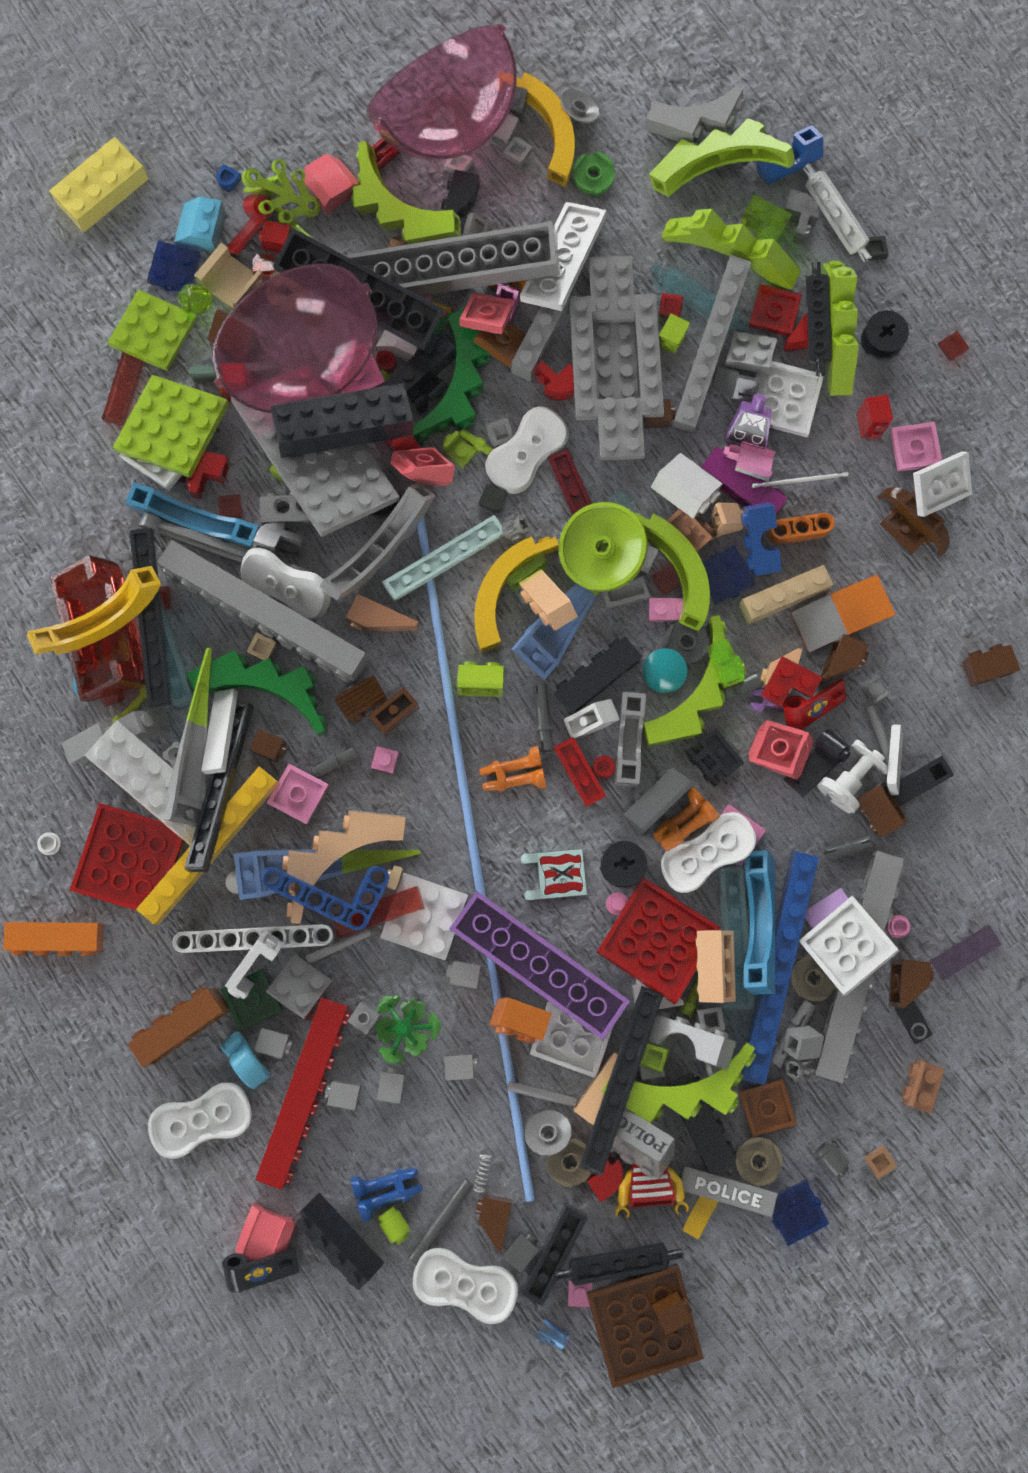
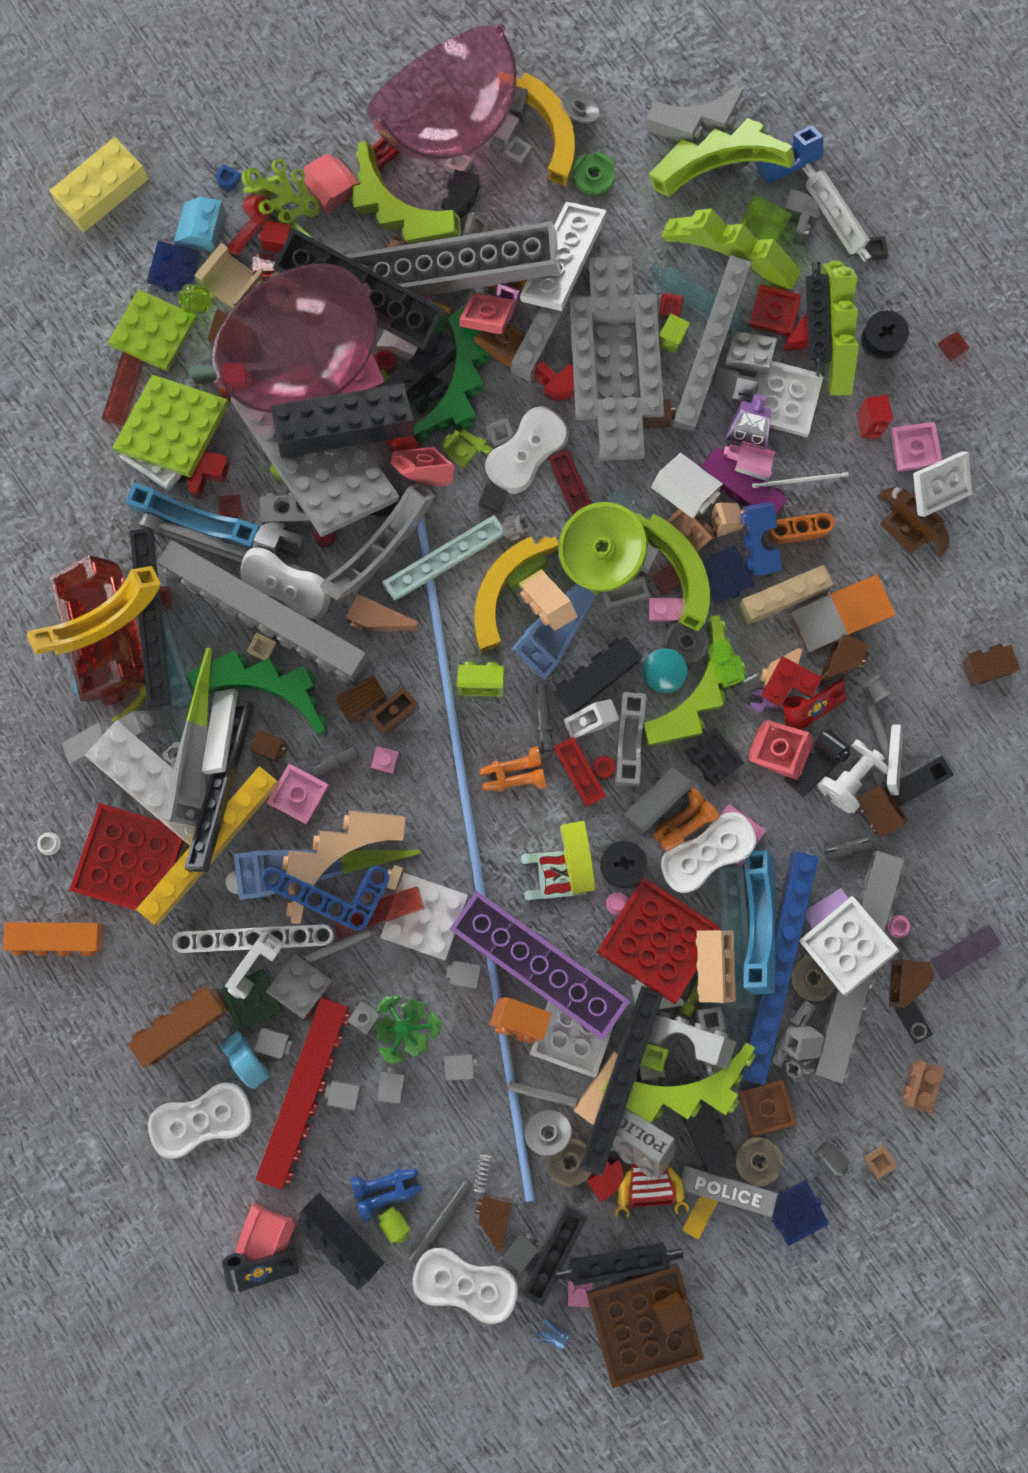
none -> dark red cone [314,529,336,548]
none -> neon yellow slope [560,821,595,895]

